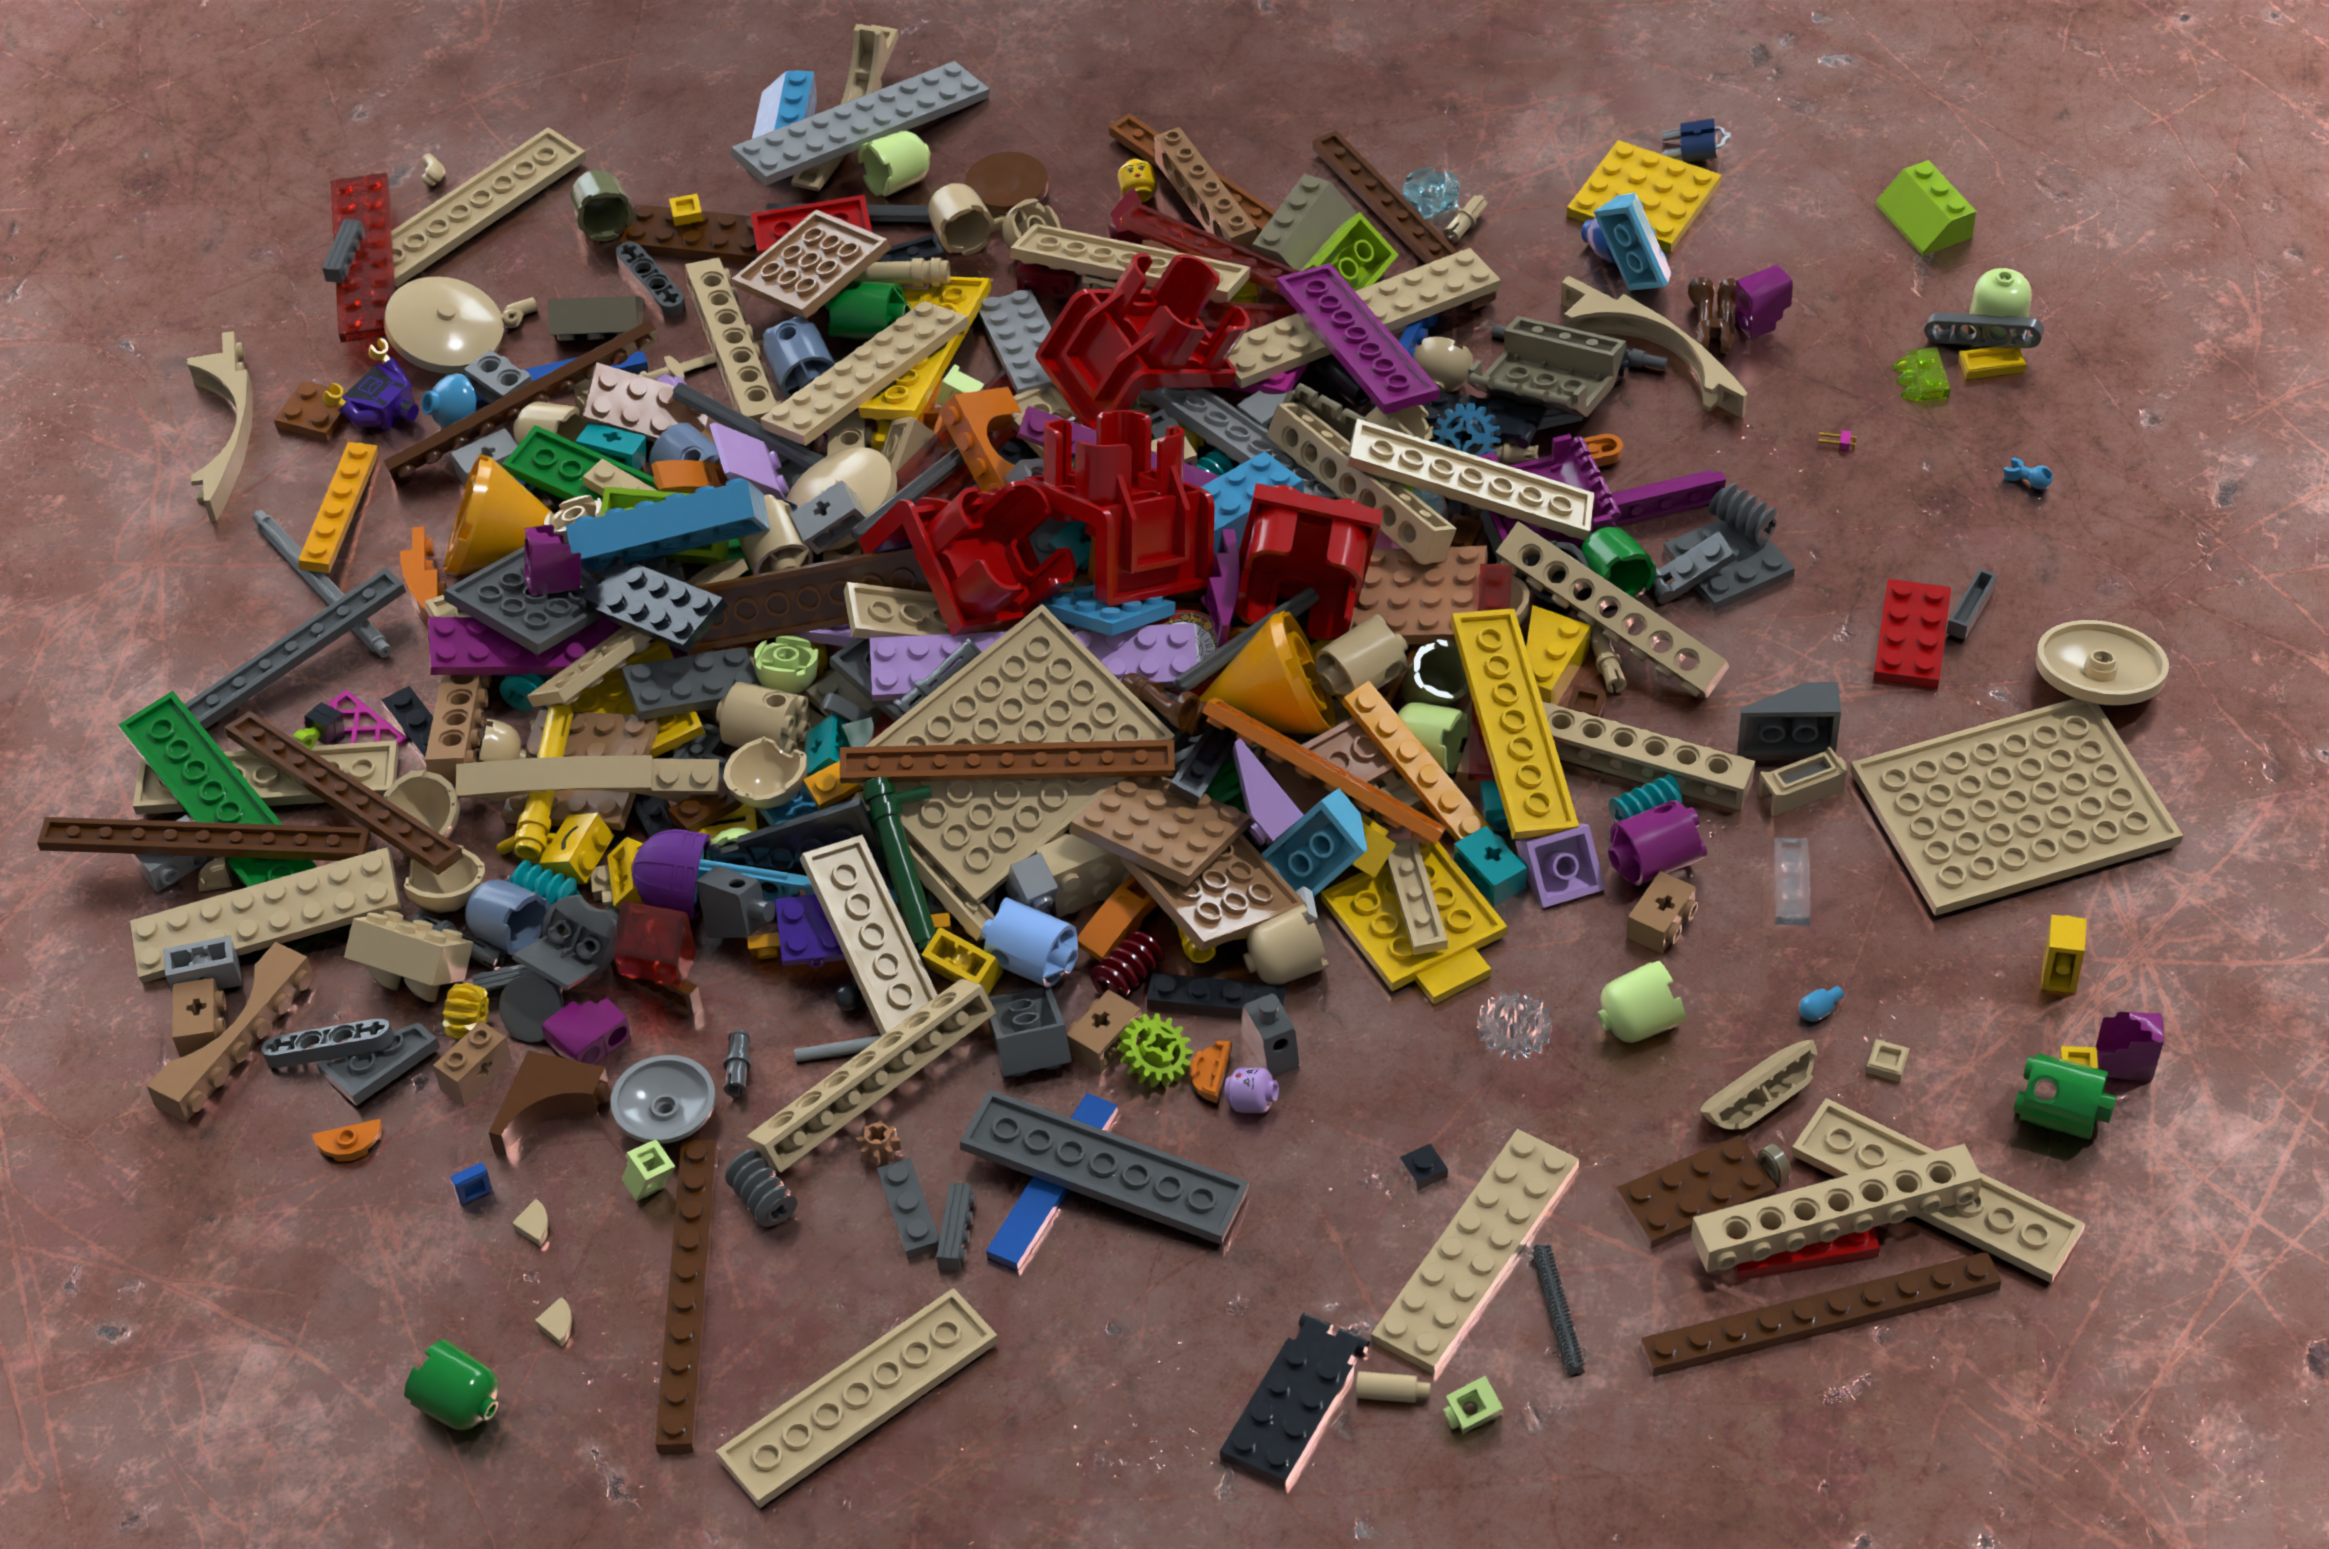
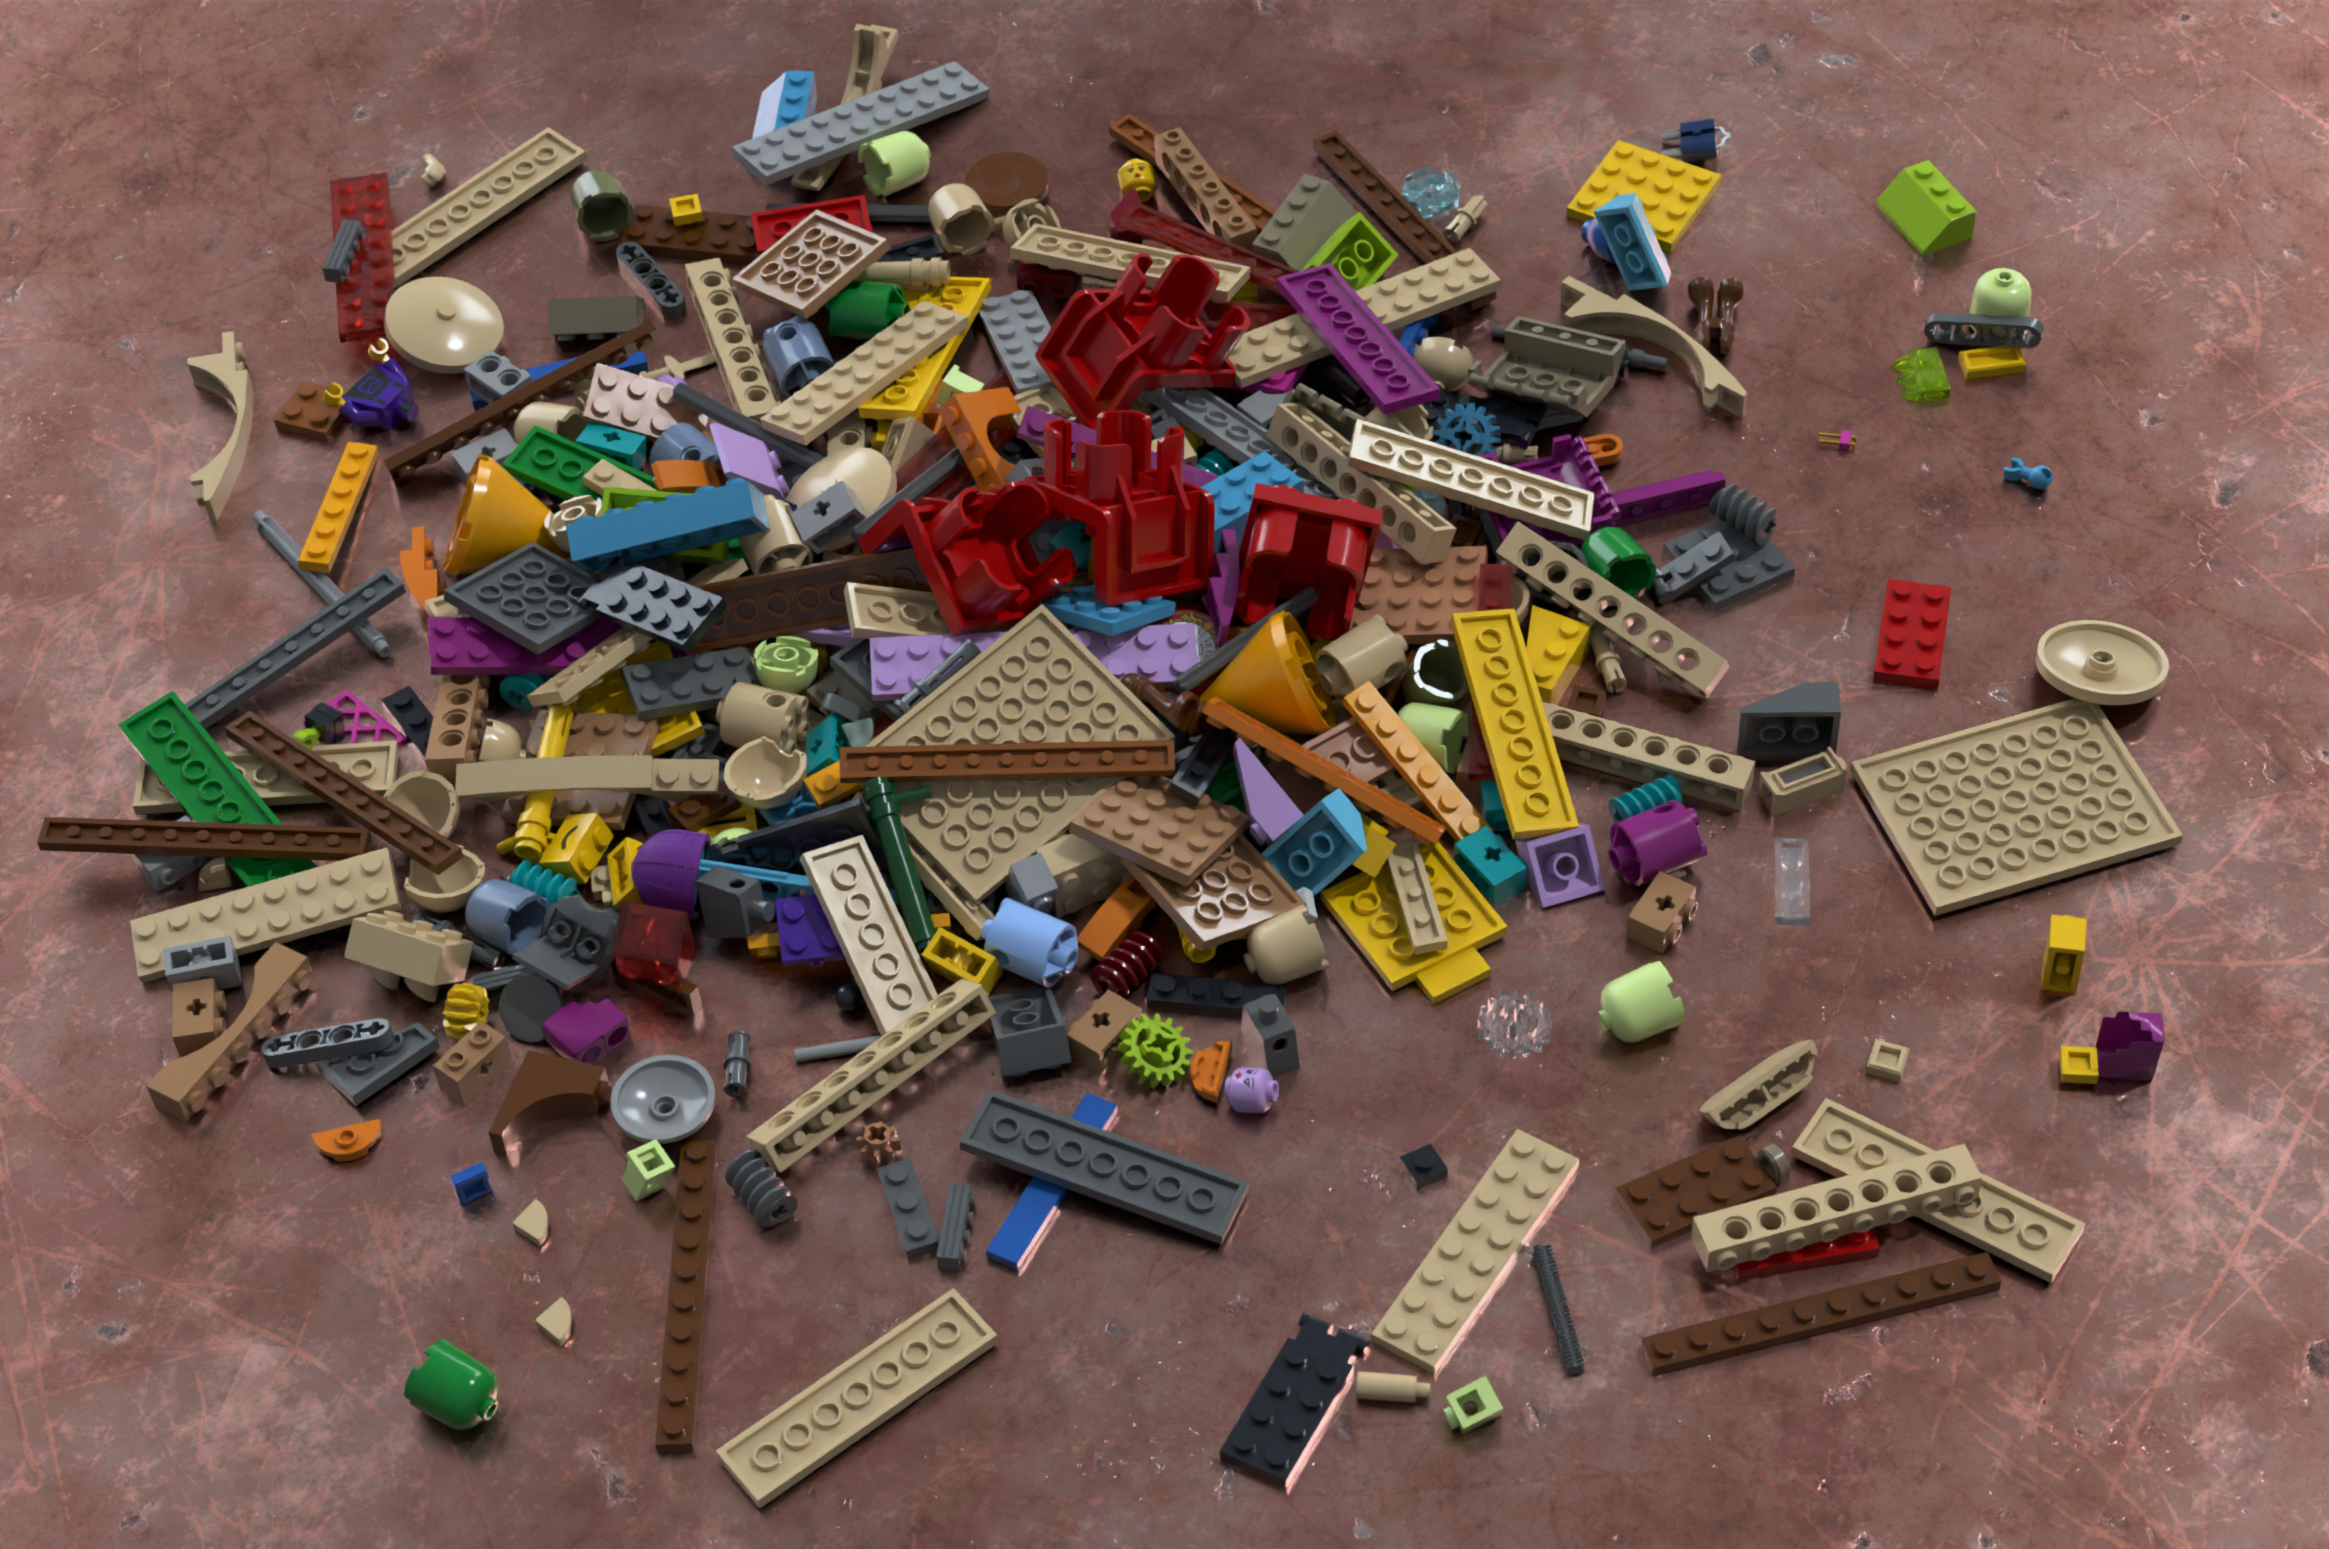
dark azure piece [422,374,476,429] -> none
tan arm [502,297,538,328] -> none
magenta piece [524,524,581,596] -> none
magenta piece [1735,264,1793,339] -> none
dark azure cylinder [1798,986,1844,1022] -> none
dark grey piece [1946,568,1998,640] -> none
green cylinder [2013,1053,2117,1140] -> none

